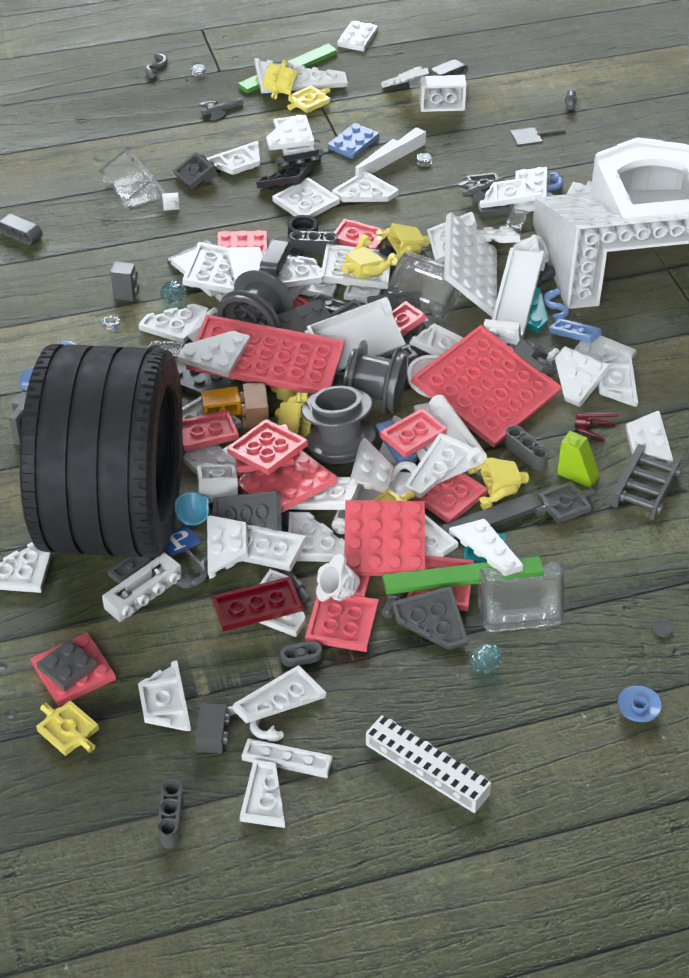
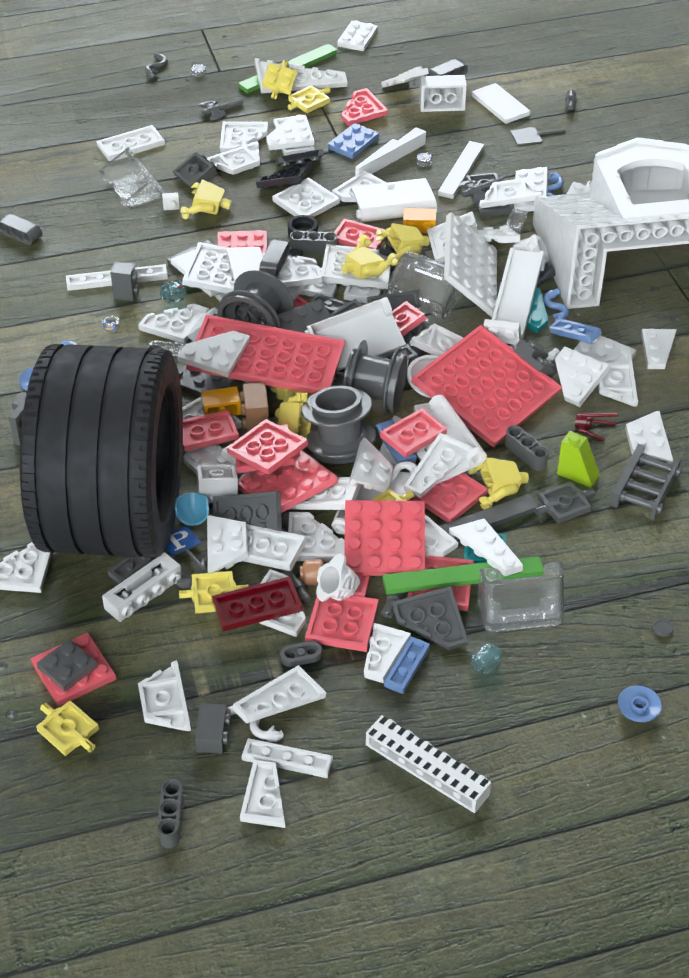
none -> white tile [66,264,168,291]
none -> white tile [97,125,165,161]
none -> light yellow plate [179,571,248,613]
none -> light yellow torso [180,180,232,219]
none -> white plate [220,122,268,153]
none -> nougat head [300,559,324,586]
none -> coral plate [341,88,388,126]
none -> white door [352,178,437,223]
none -> white wing [364,623,411,683]
none -> medium blue plate [384,637,430,694]
none -> brick [403,208,436,233]
none -> white tile [438,141,484,199]
none -> white tile [471,83,530,124]
none -> white wing [641,329,677,369]

